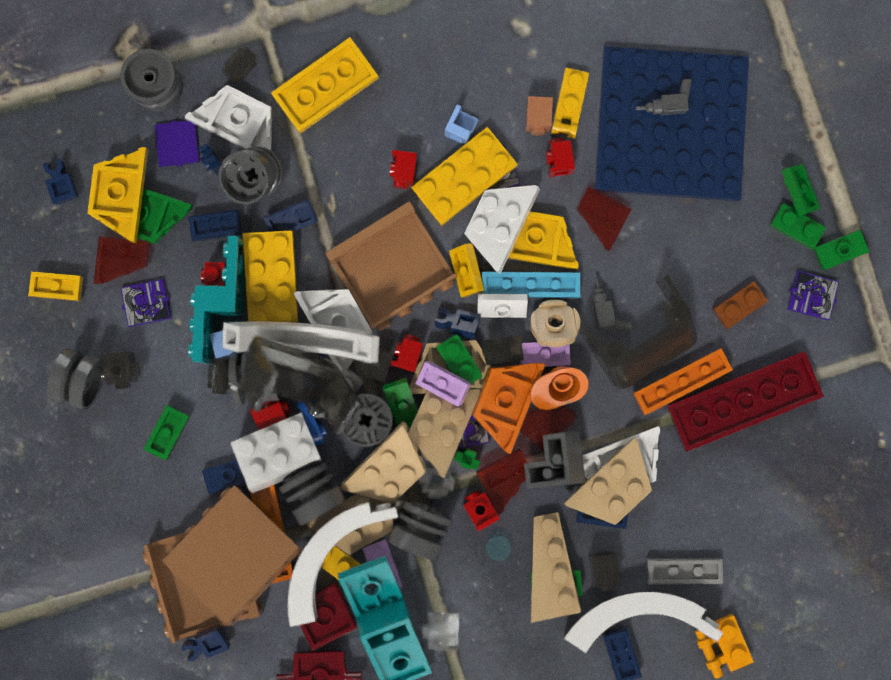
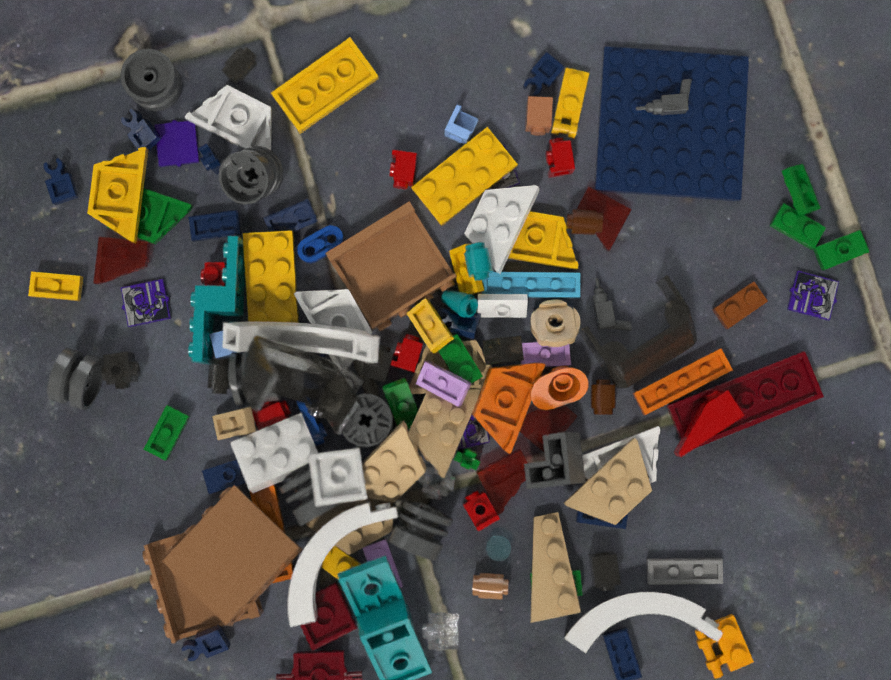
none -> dark blue plate [121,109,161,151]
none -> tan plate [212,407,256,440]
none -> blue plate [297,225,344,263]
none -> white plate [308,448,367,507]
none -> yellow plate [406,298,454,353]
none -> teal cone [441,289,478,317]
none -> teal brick [464,242,493,281]
none -> medium nougat brick [472,573,509,600]
none -> dark blue plate [523,52,565,97]
none -> reddish brown brick [566,209,603,235]
none -> reddish brown brick [591,380,616,415]
none -> red slope [674,389,745,457]

